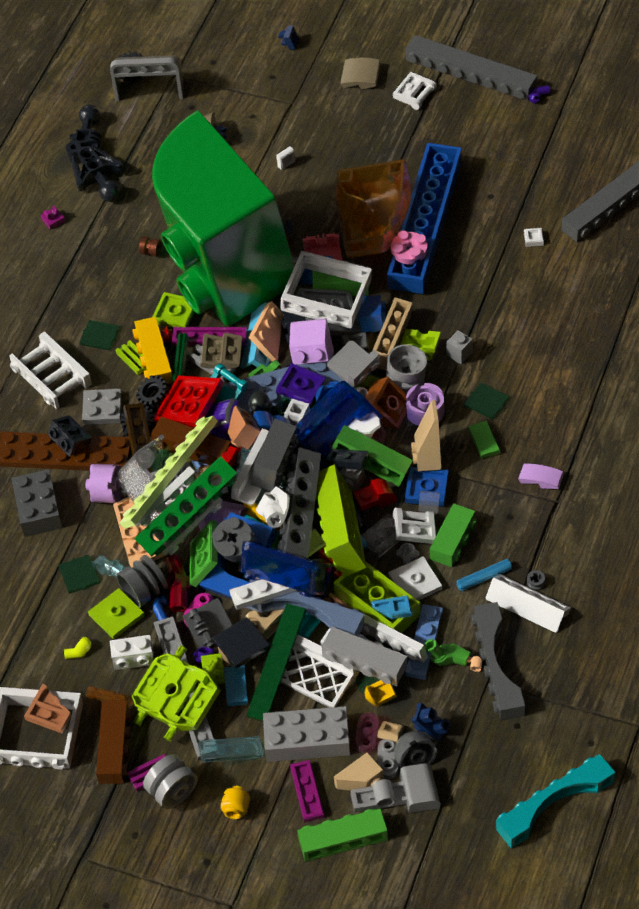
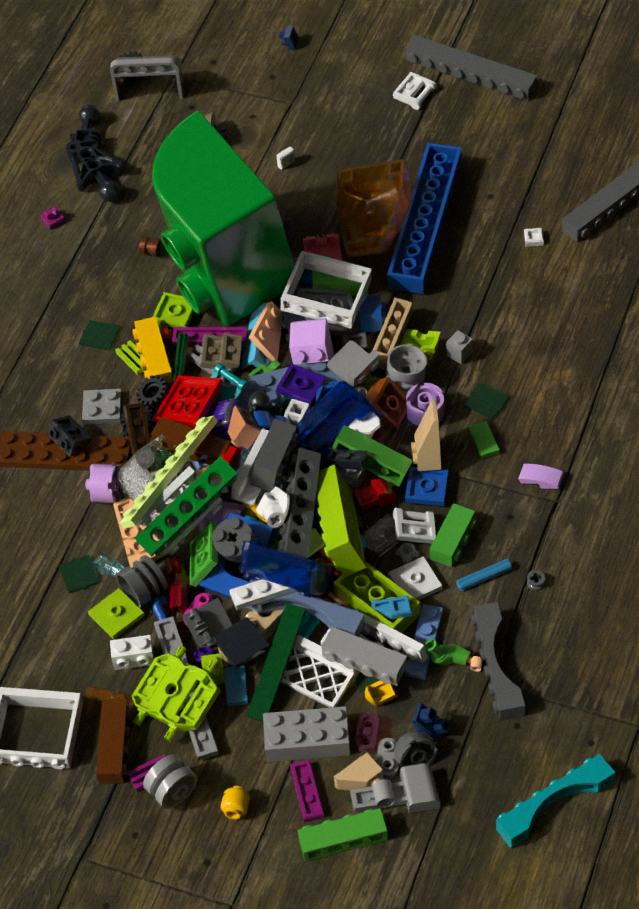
white fence [9,331,92,409] -> none
dark grey brick [11,469,62,537] -> none
nougat wing [24,684,72,733] -> none
neon yellow arm [64,637,91,659] -> none
clear light blue tile [198,736,264,762] -> none
dark tan slope [340,58,381,89] -> none
tan tile [377,721,403,742] -> none
bright pink plate [391,231,427,264] -> none
clear tile [418,491,440,513] -> none
white panel [486,574,571,632] -> none
dark purple arm [529,86,550,103] -> none

